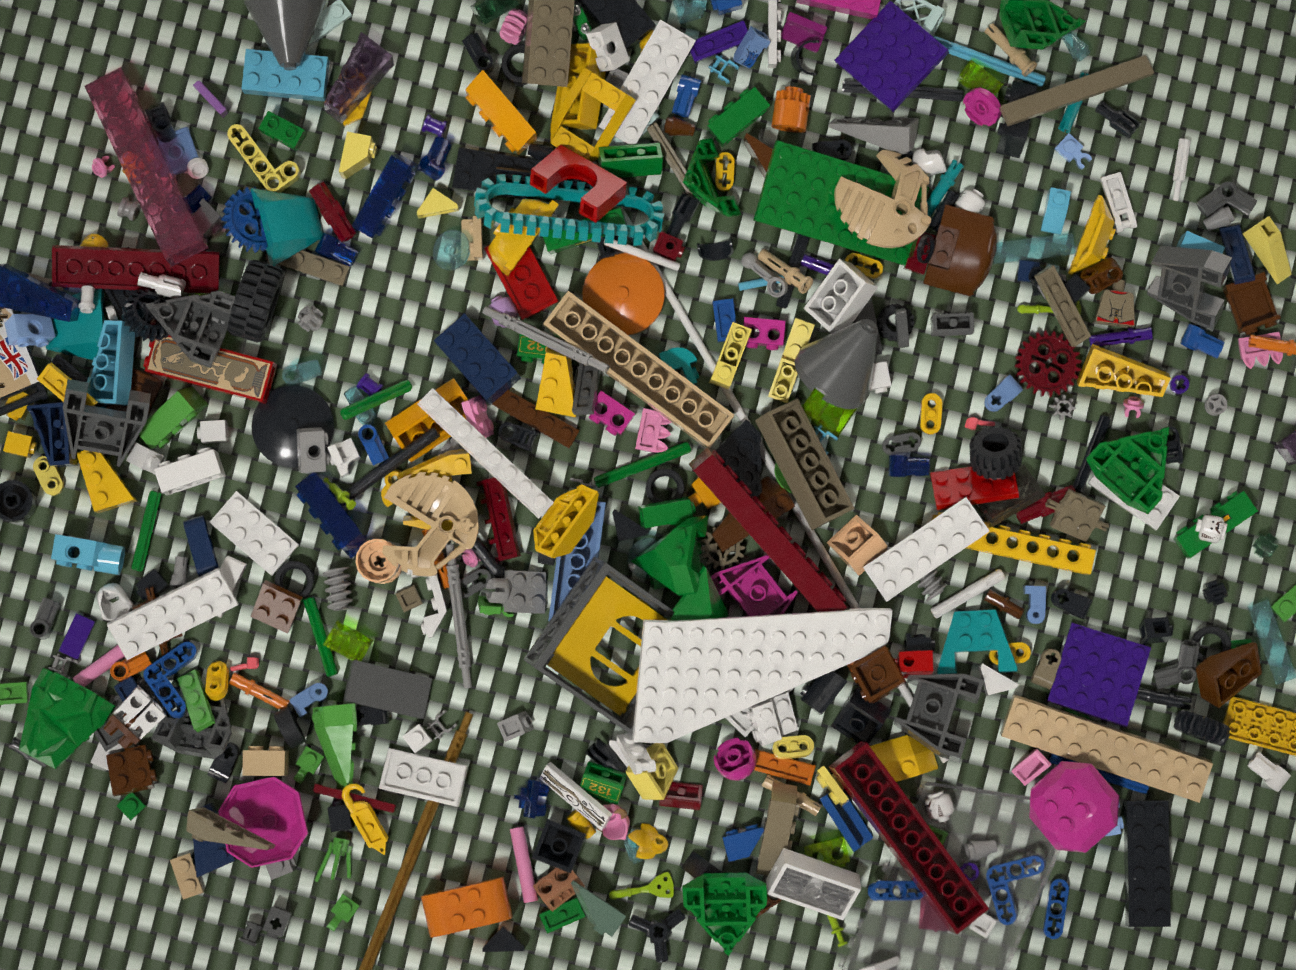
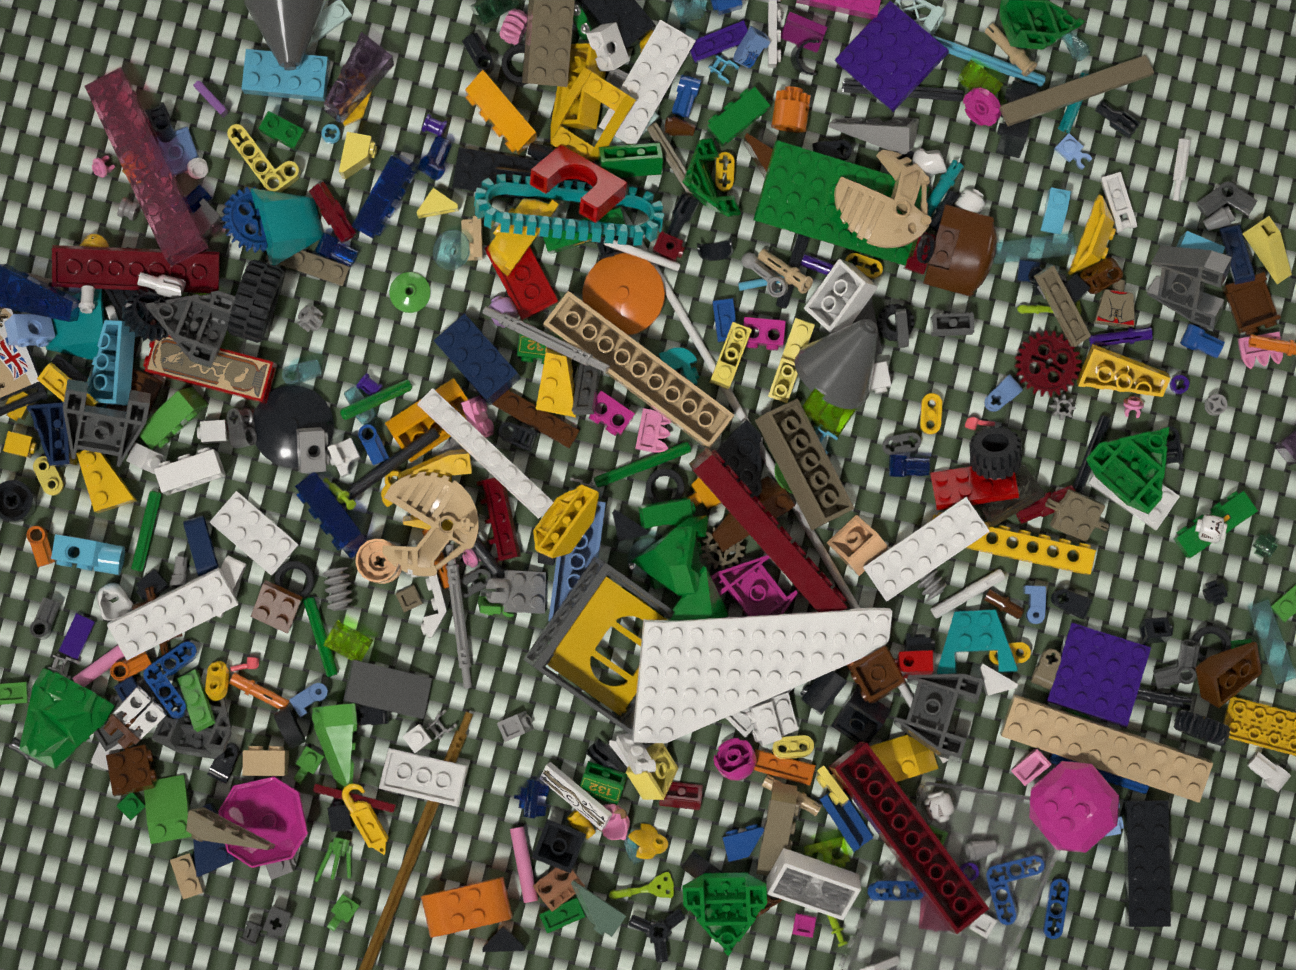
none -> orange piece [26,526,56,567]
none -> bright green slope [144,775,192,844]
none -> flat silver piece [227,408,257,449]
none -> medium azure bush [322,124,341,144]
none -> bright green dish [389,272,430,313]
none -> dark pink tile [792,913,816,938]

